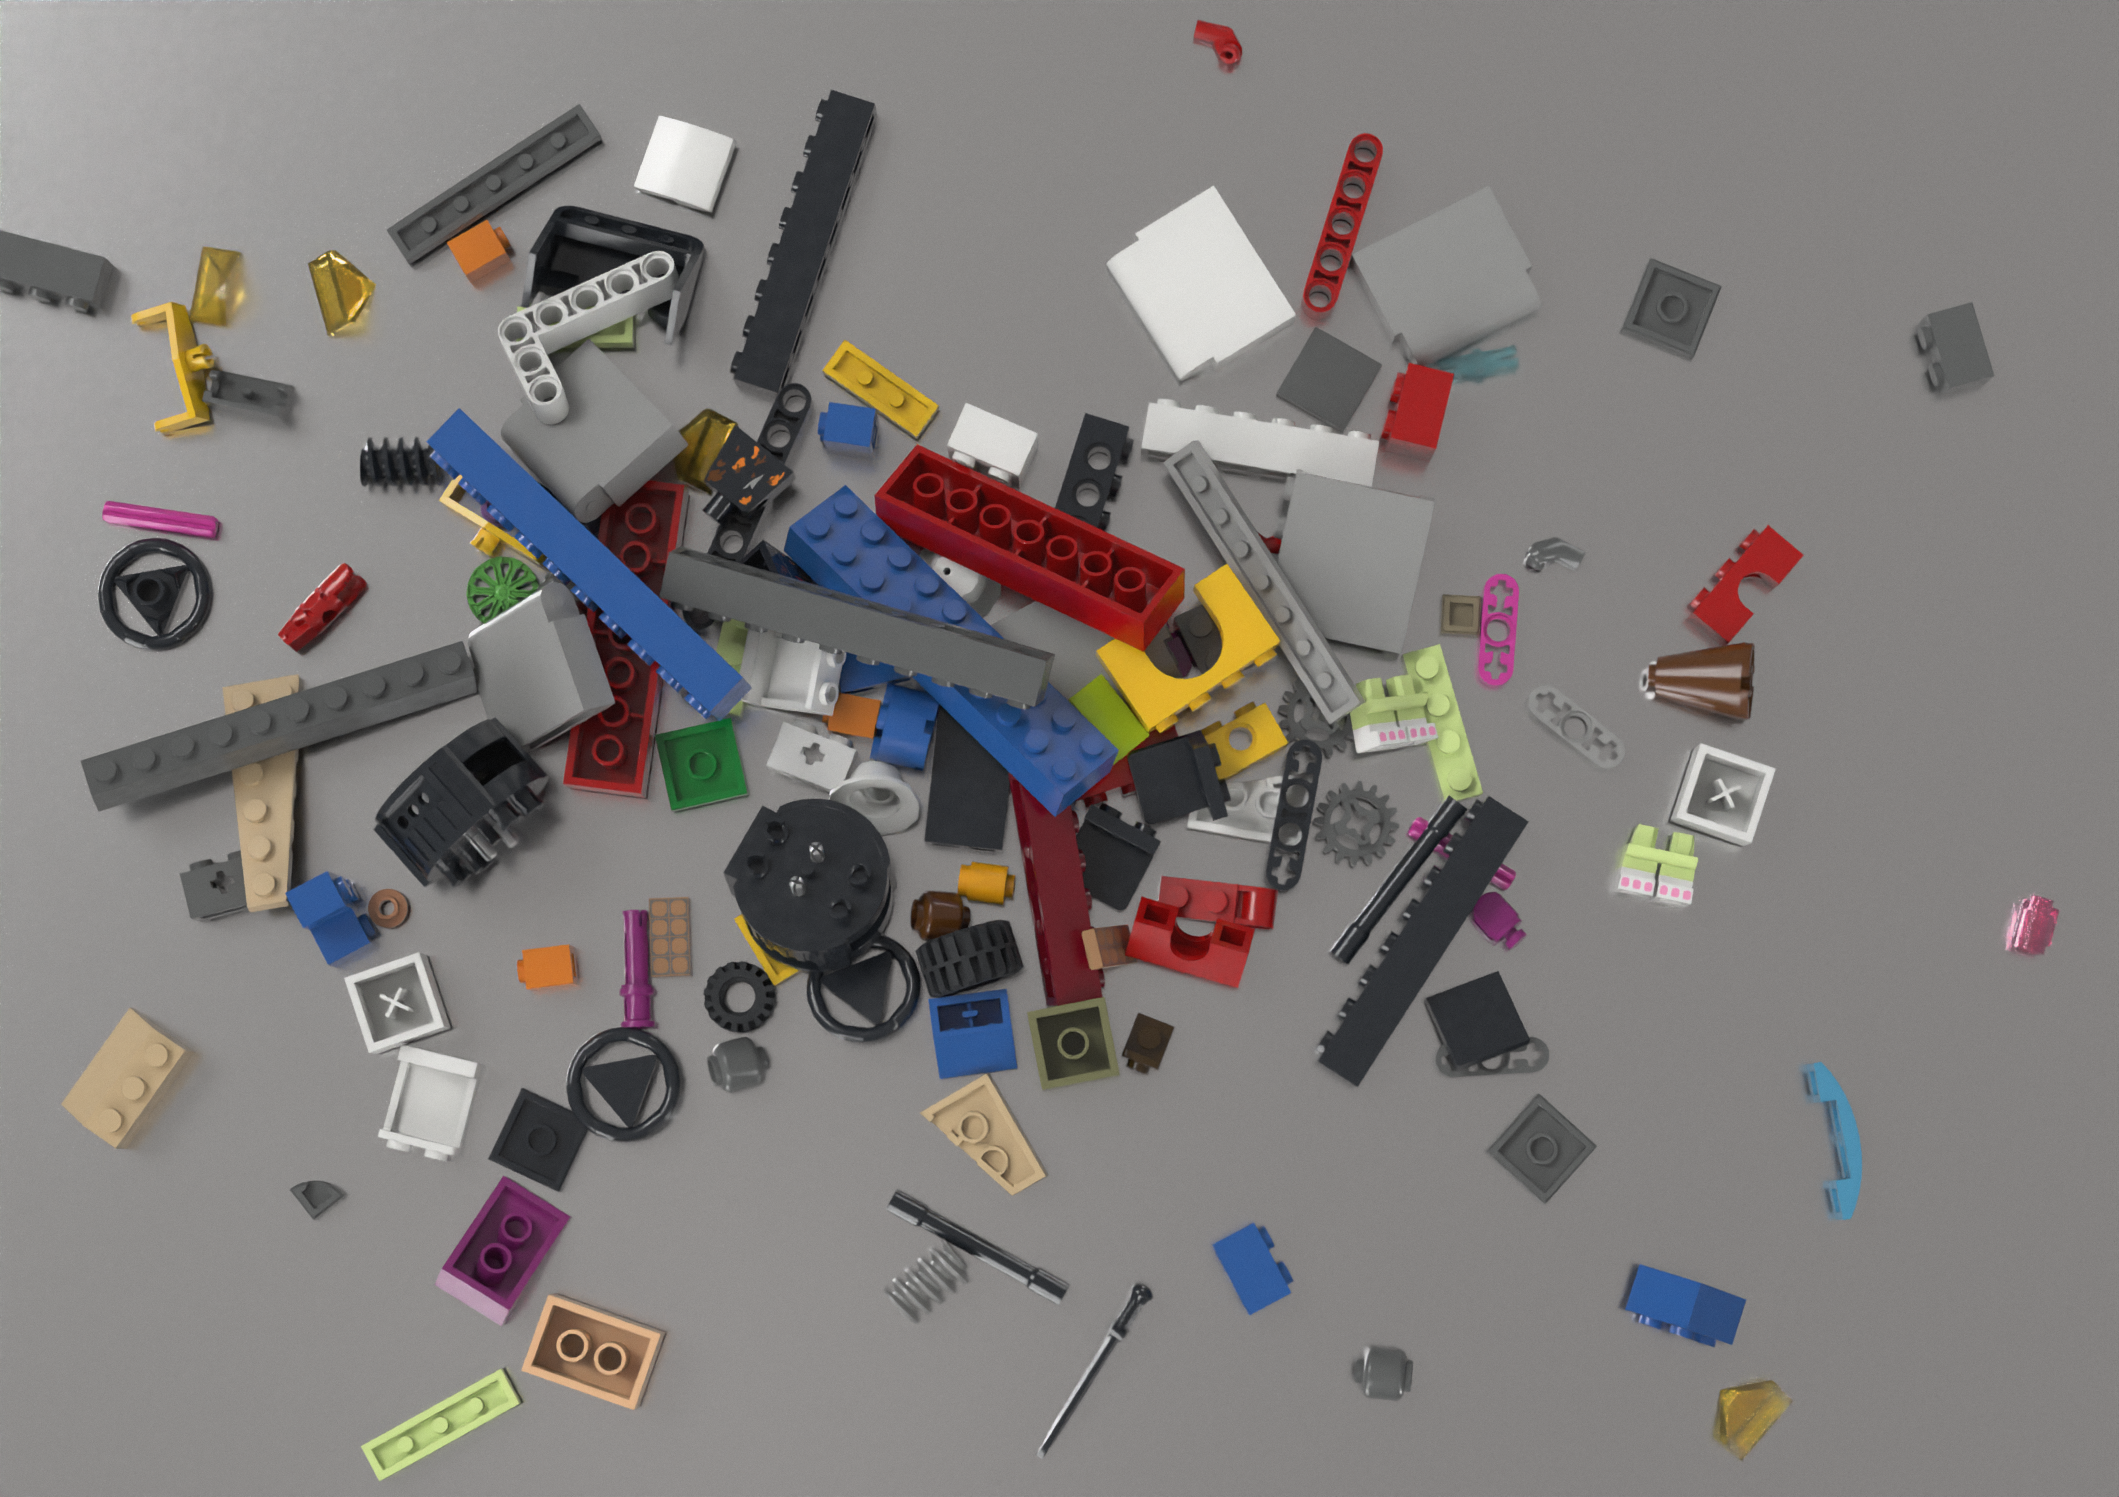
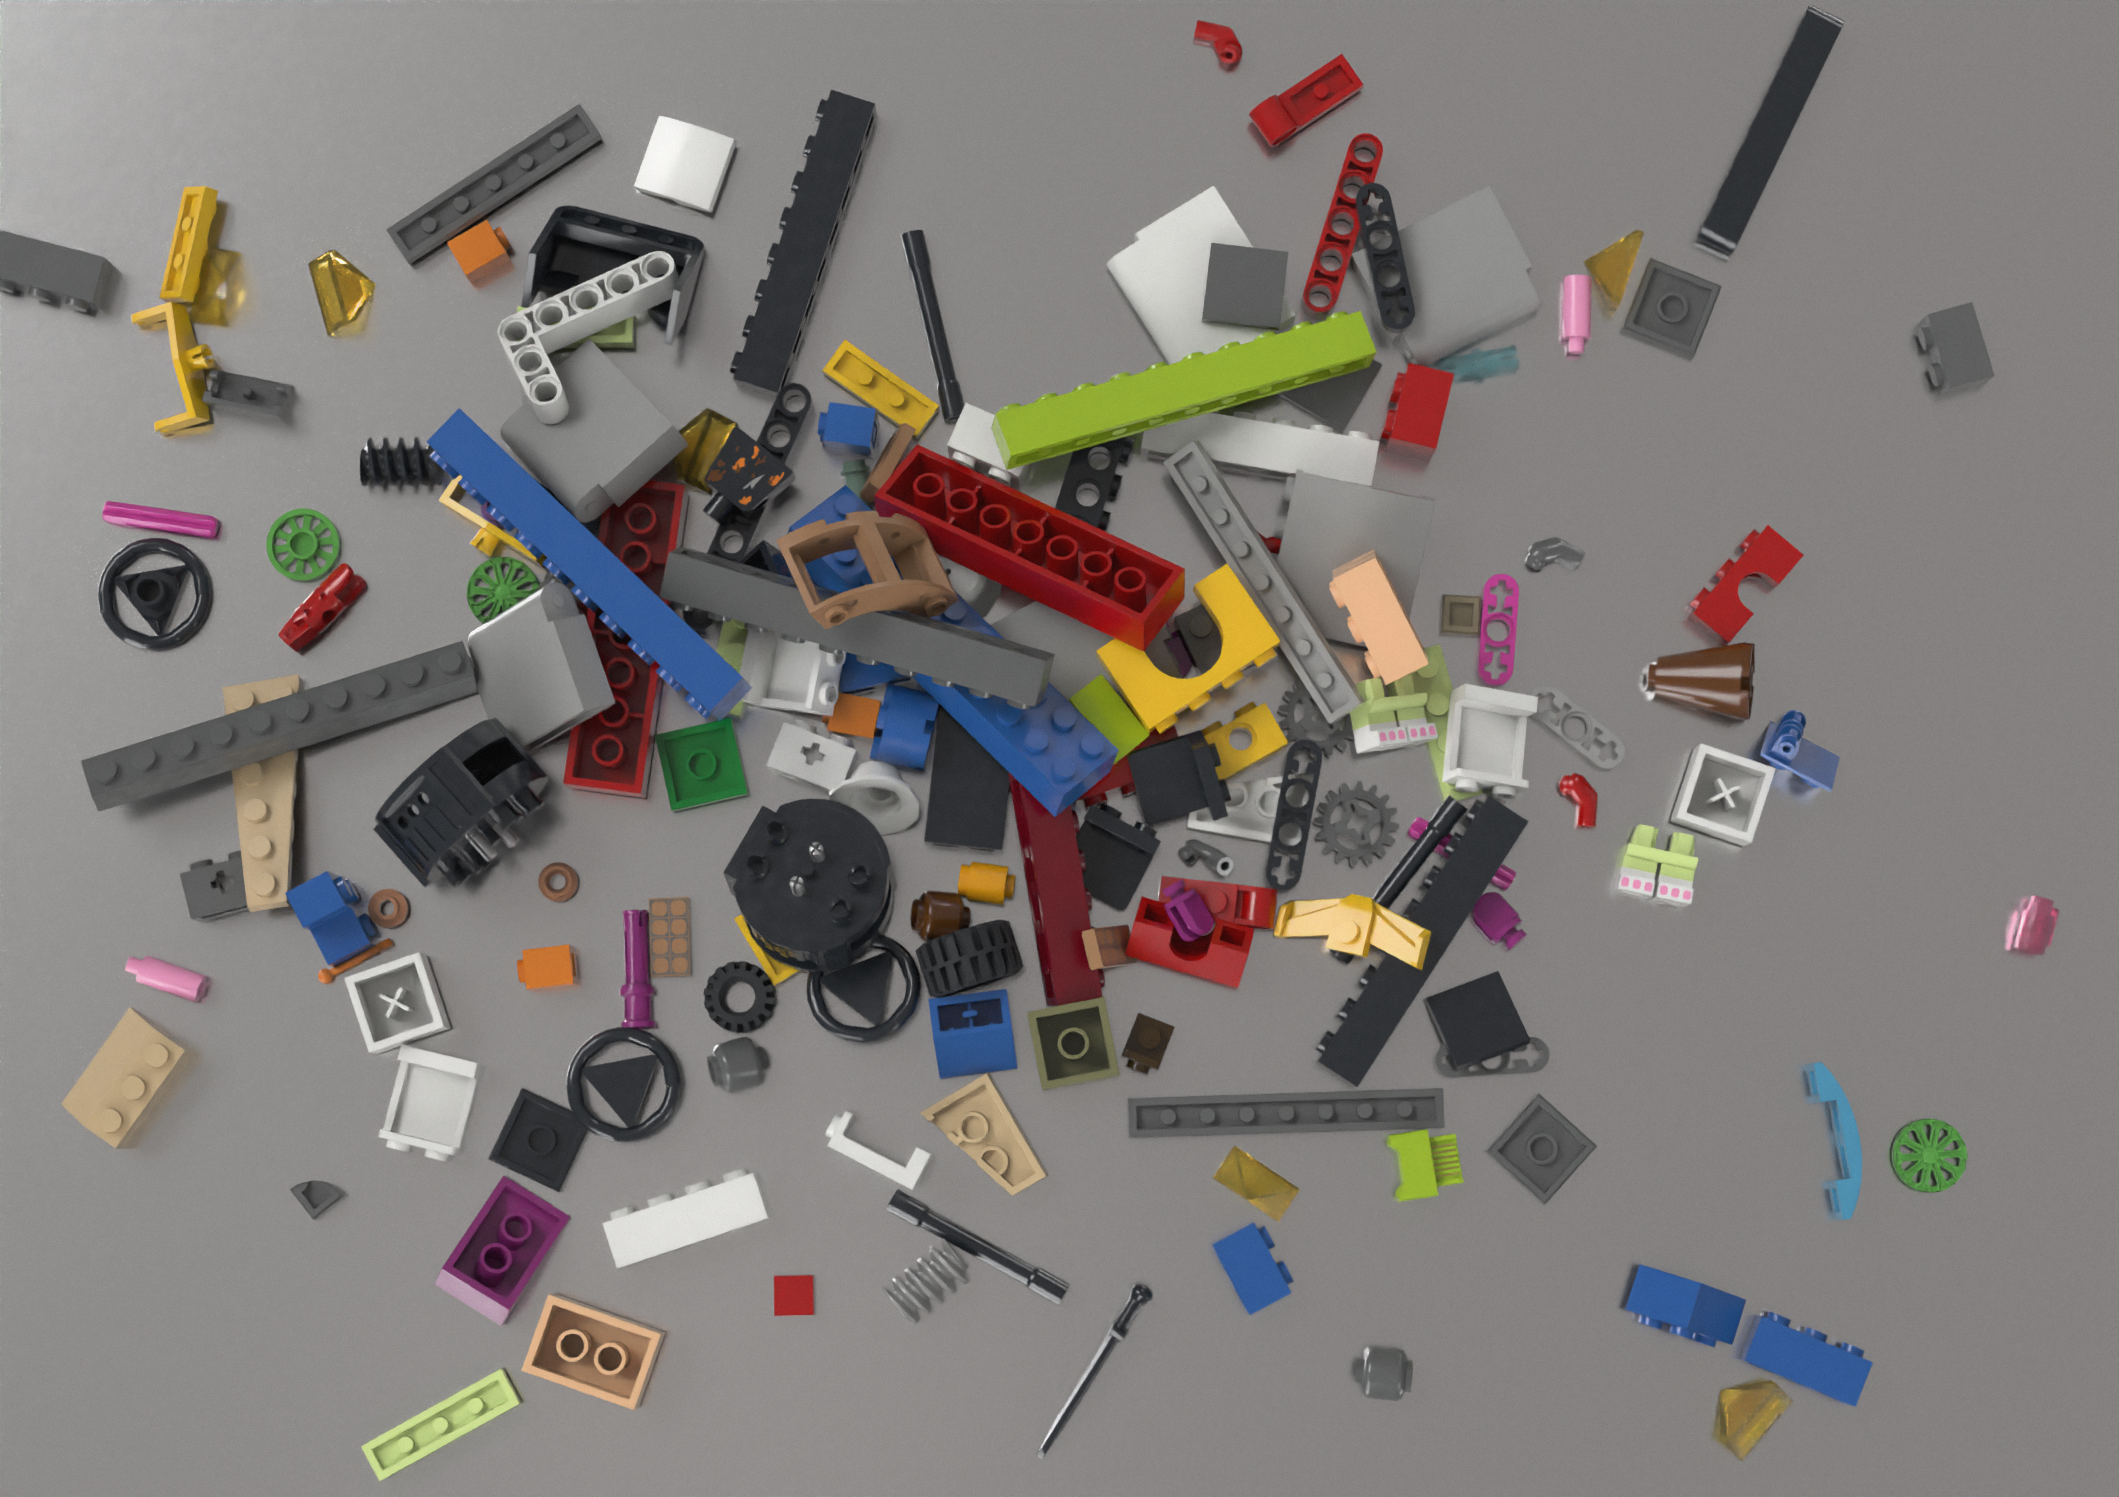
none -> bright pink cylinder [125,955,207,1003]
none -> yellow plate [159,186,218,302]
none -> bright green wheel [266,508,341,582]
none -> orange hinge [318,938,393,984]
none -> nougat plate [538,862,578,902]
none -> white brick [602,1168,771,1269]
none -> red tile [774,1275,815,1316]
none -> medium nougat window [776,511,959,630]
none -> white panel [825,1110,933,1190]
none -> sand green pin [840,459,874,507]
none -> medium nougat tile [859,423,916,503]
none -> black piece [901,230,965,421]
none -> lime brick [991,311,1377,470]
none -> dark grey plate [1128,1088,1445,1138]
none -> magenta arm [1162,879,1214,942]
none -> dark grey arm [1178,839,1234,876]
none -> dark grey tile [1202,243,1289,331]
none -> clear yellow slope [1213,1145,1300,1222]
none -> red plate [1249,54,1364,147]
none -> yellow plate [1274,894,1431,970]
none -> light nougat brick [1329,549,1429,685]
none -> black beam [1355,183,1415,333]
none -> lime piece [1386,1129,1464,1202]
none -> white panel [1442,684,1538,799]
none -> red arm [1559,773,1598,828]
none -> bright pink cylinder [1563,275,1592,354]
none -> clear yellow slope [1584,230,1644,312]
none -> black beam [1696,4,1845,255]
none -> blue brick [1738,1311,1873,1407]
none -> blue hinge [1760,710,1840,792]
none -> bright green wheel [1892,1119,1968,1193]

